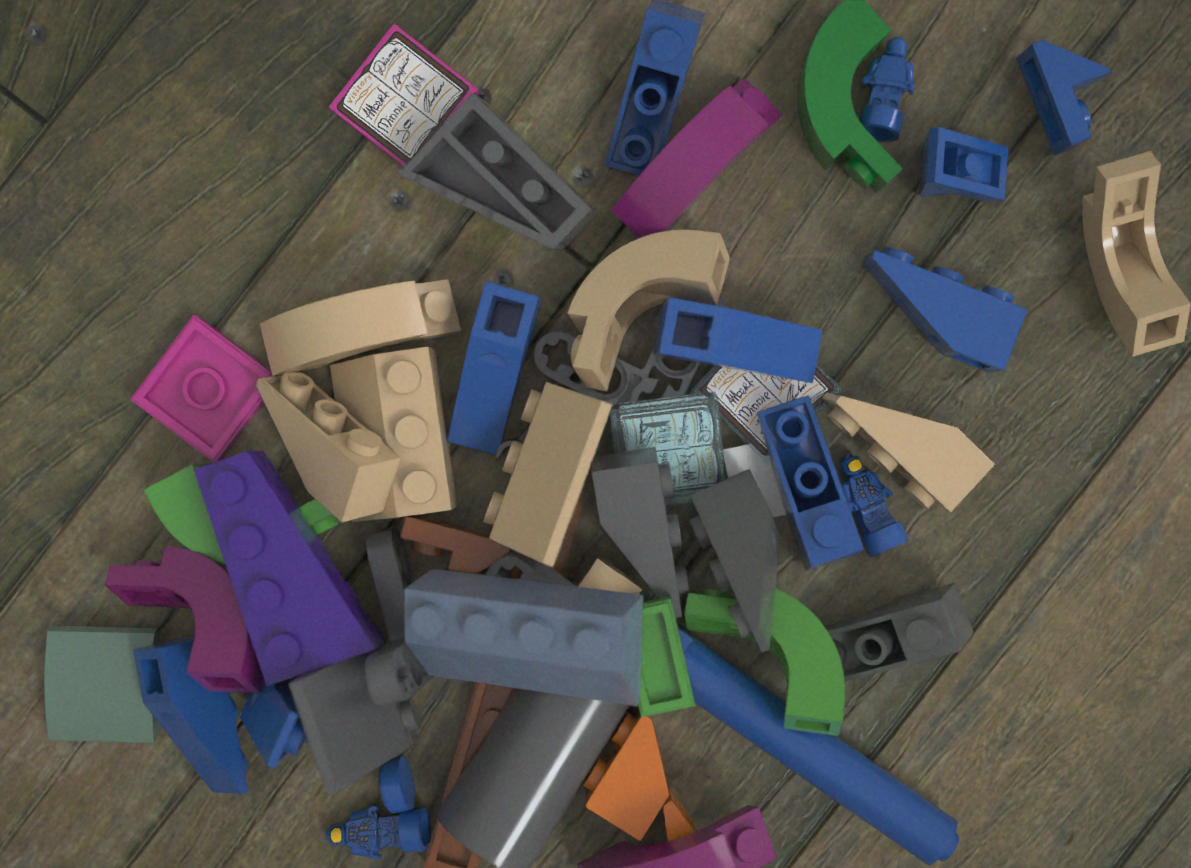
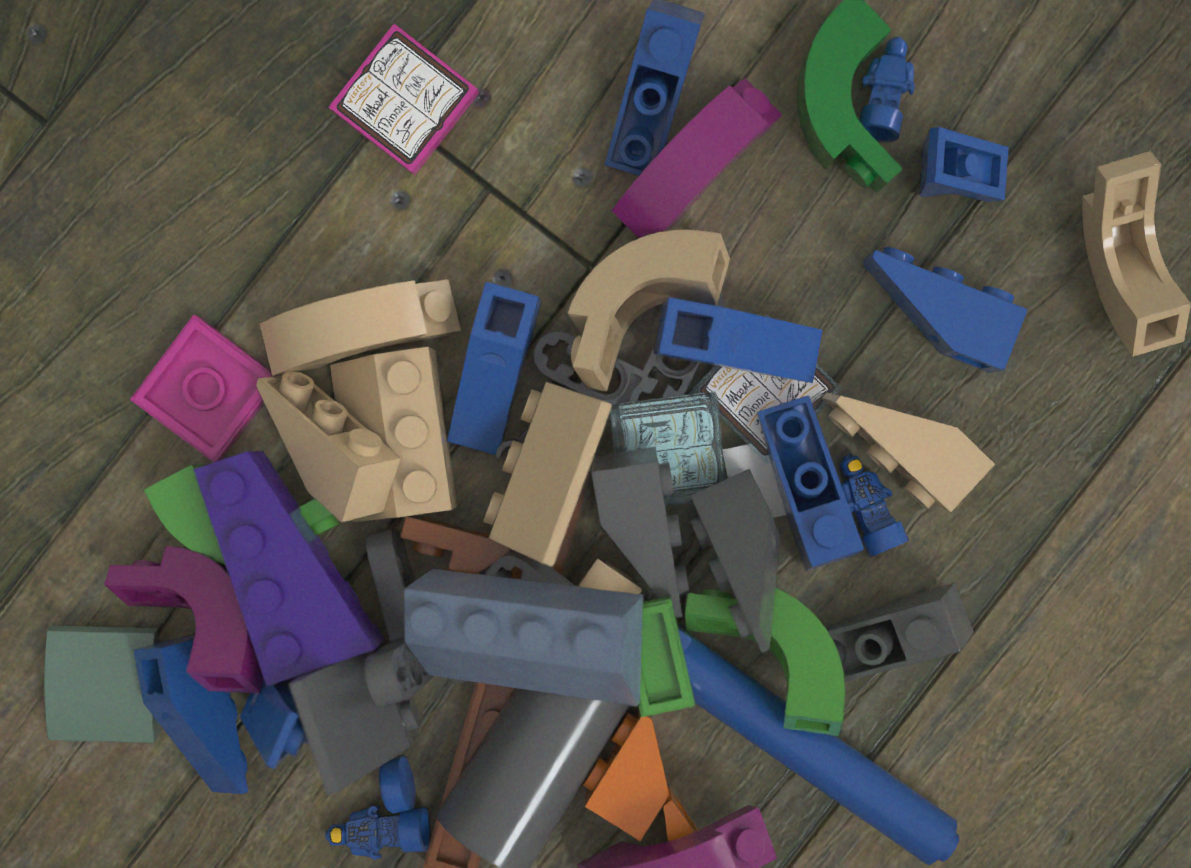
dark grey wedge [398,93,598,250] -> none
blue slope [1016,40,1111,156] -> none

